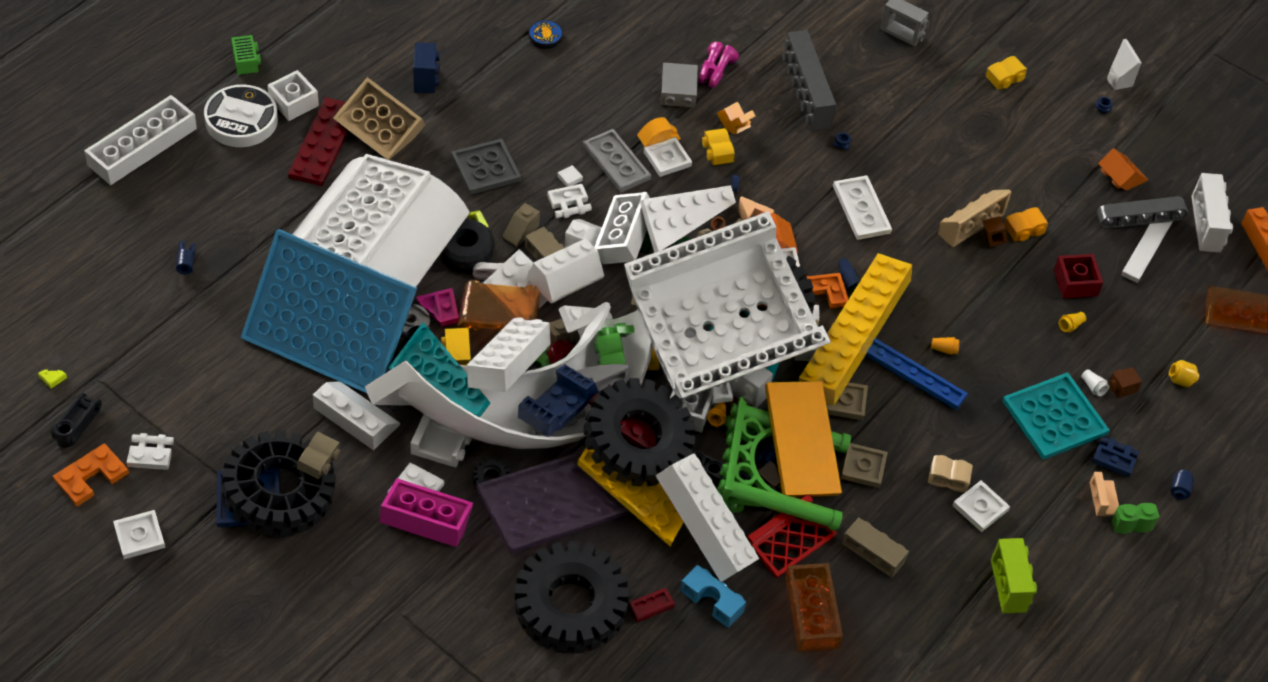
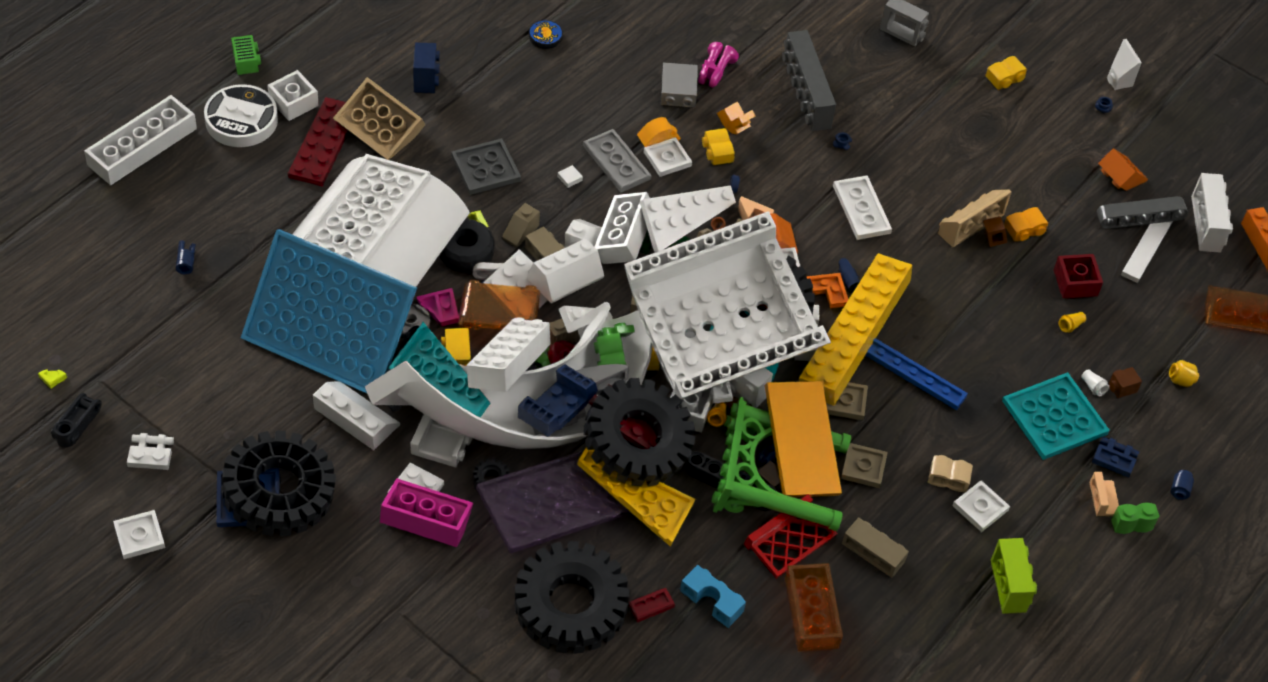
orange plate [53,443,129,506] -> none
dark tan brick [297,432,341,479] -> none
white plate [547,184,592,218] -> none
white brick [656,453,759,582] -> none
light orange cone [931,337,960,356] -> none

